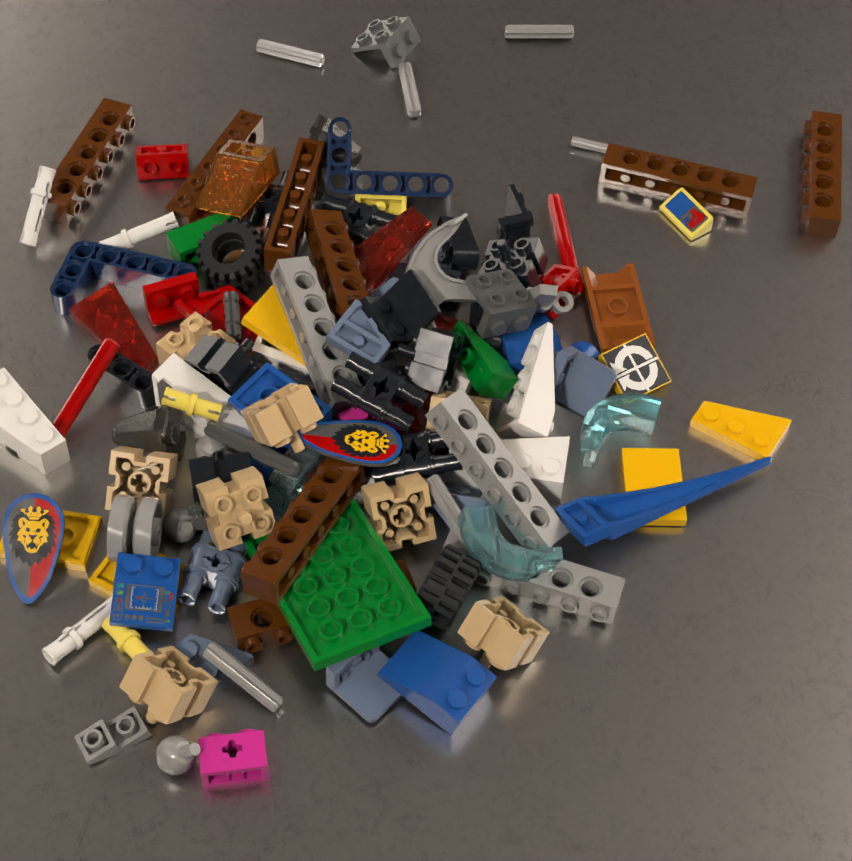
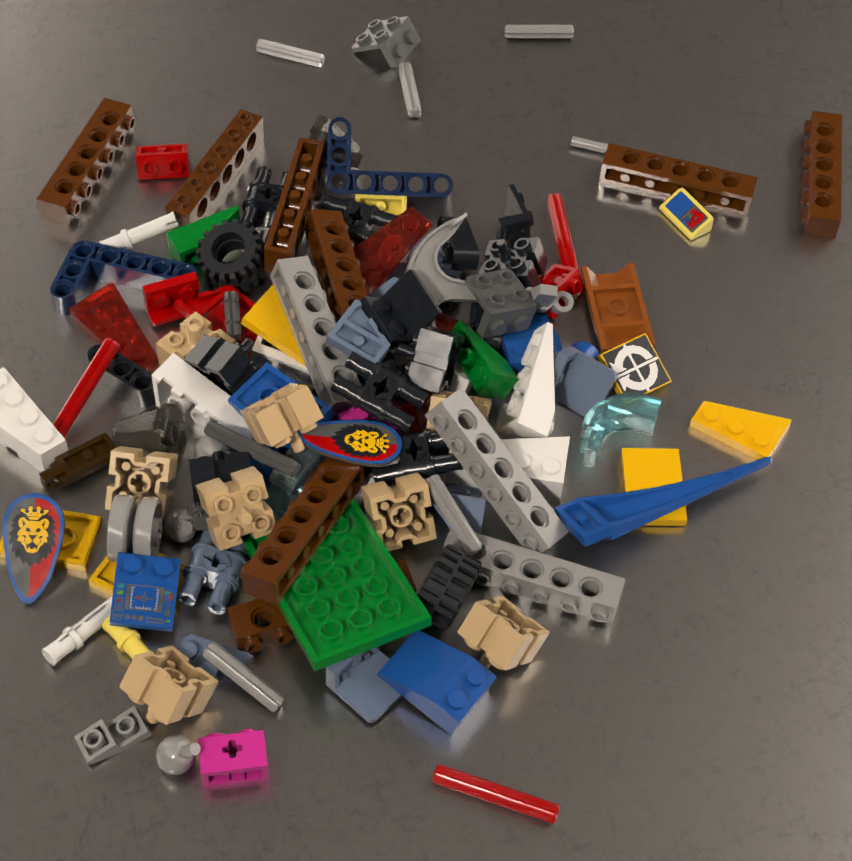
white pin [19,166,56,247] -> none
light yellow pin [161,387,223,422] -> none
clear orange slope [196,139,280,218] -> none
clear light blue arch [457,505,563,582] -> none
none -> dark brown hinge [39,433,117,491]
none -> red axle [433,764,560,823]

